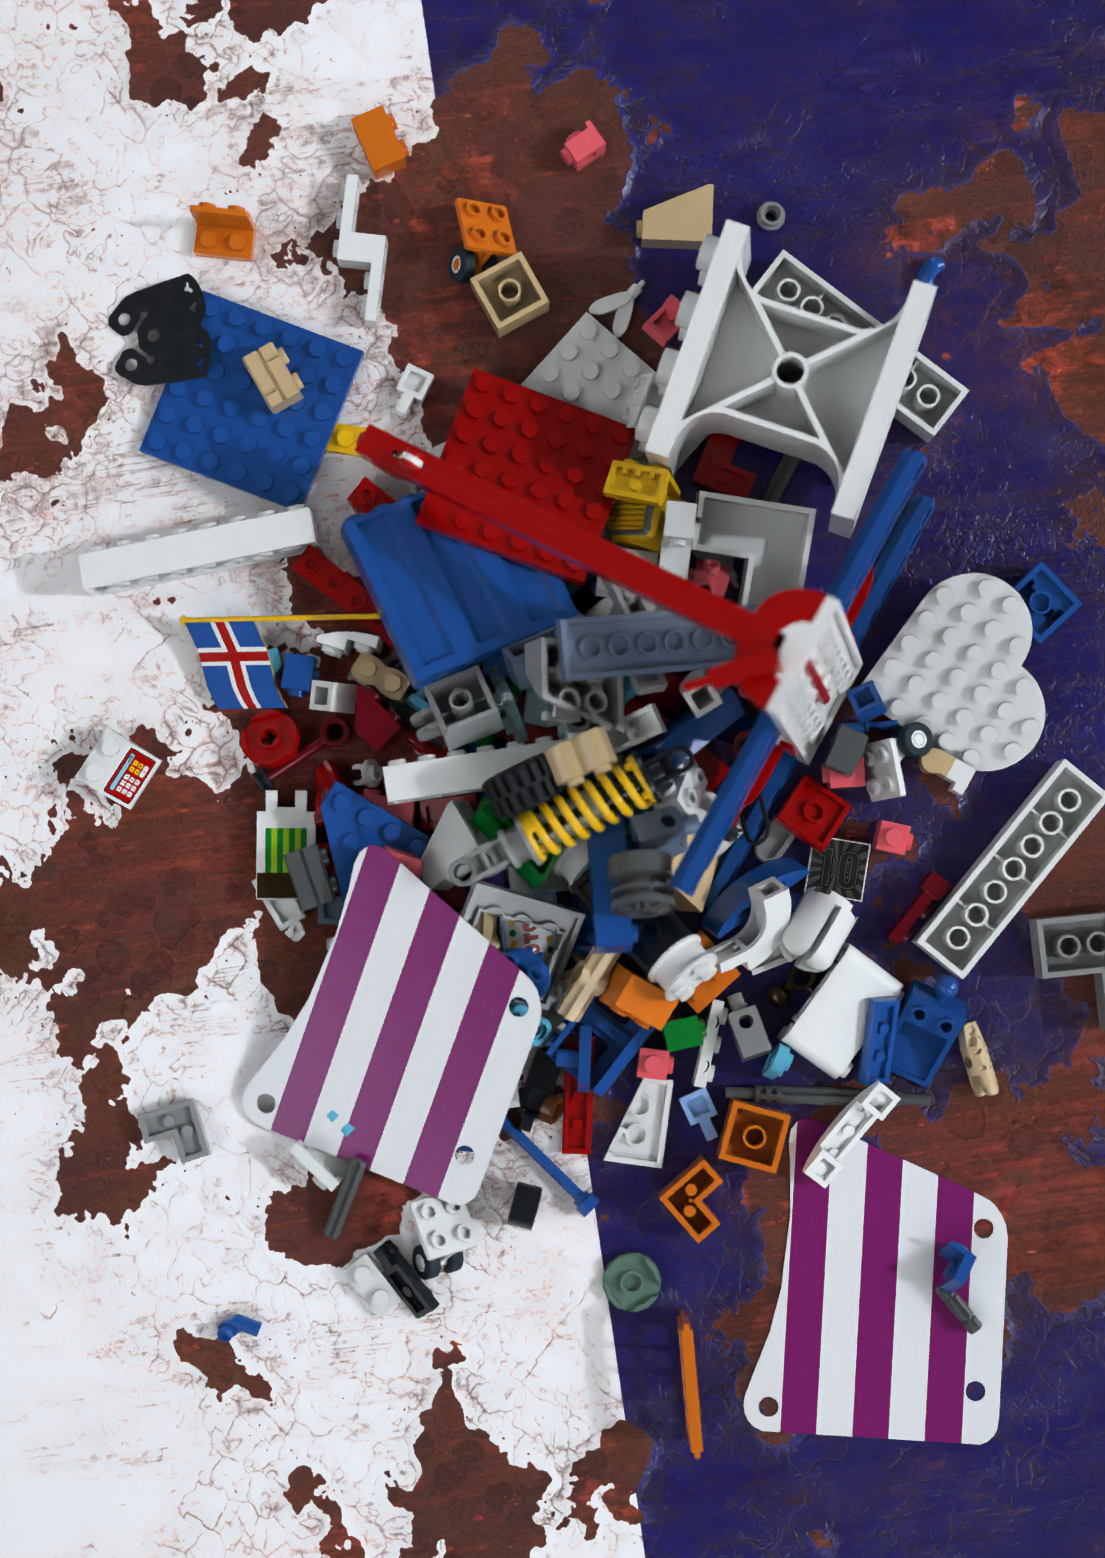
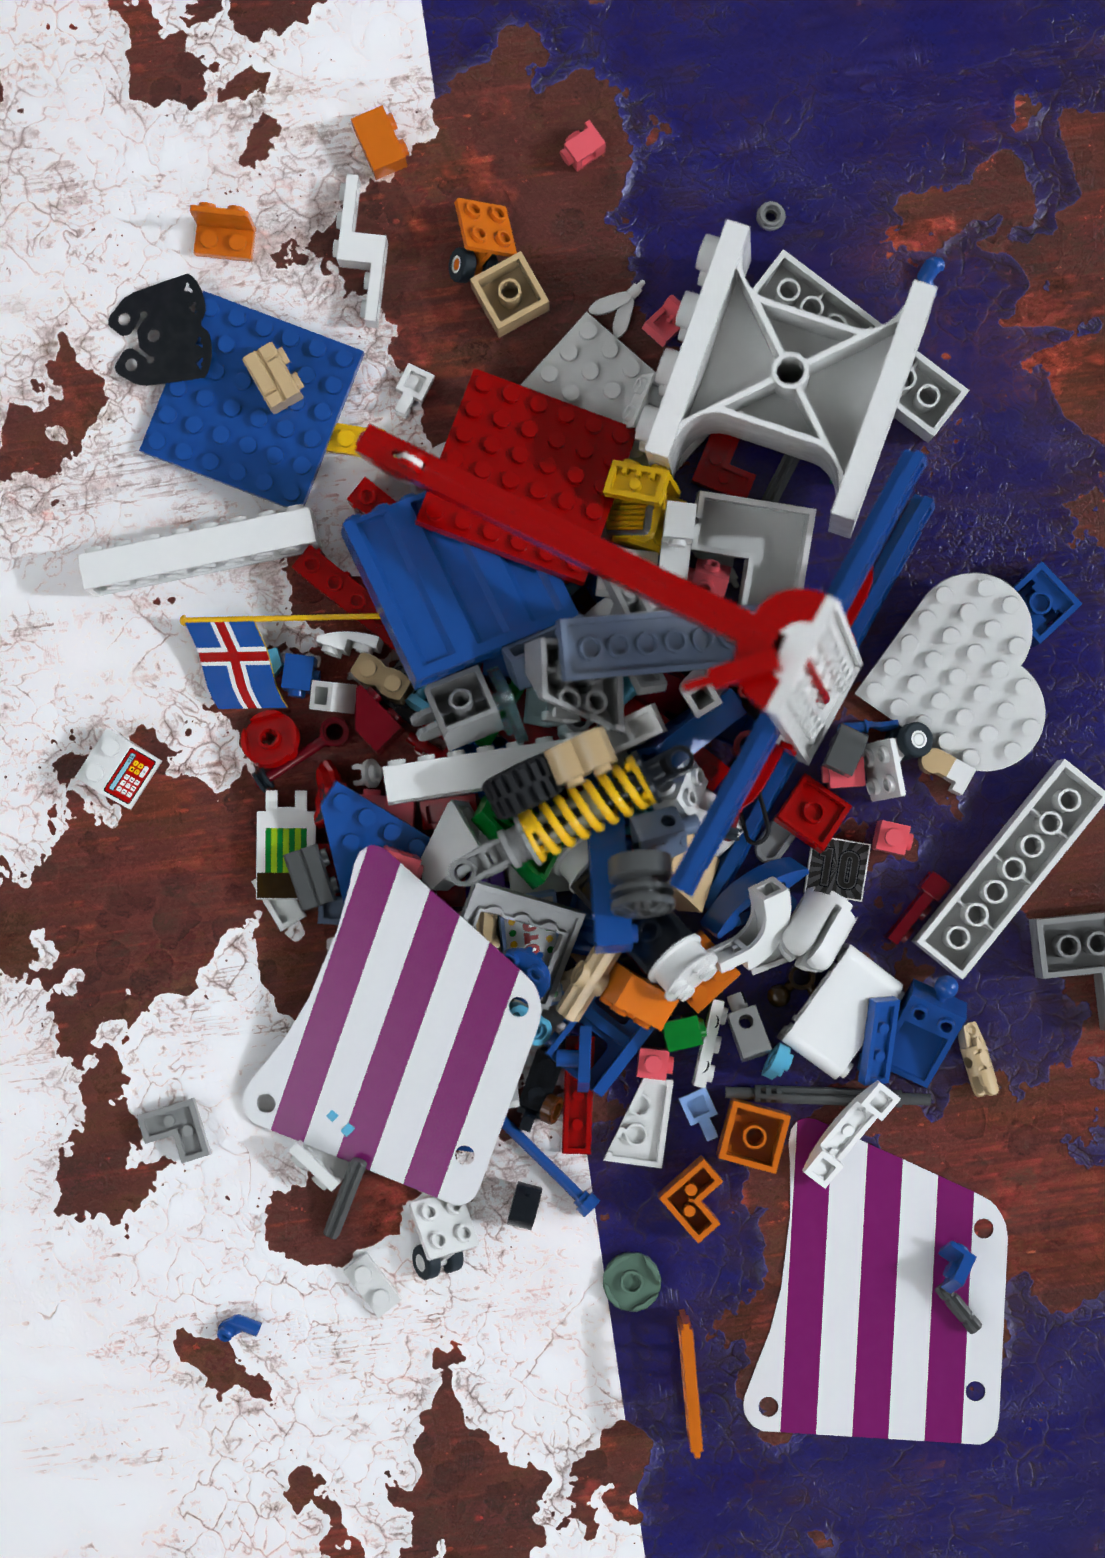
black hinge [373,1239,440,1319] -> none
tan slope [636,184,714,250] -> none
blue slope [846,680,887,723] -> none

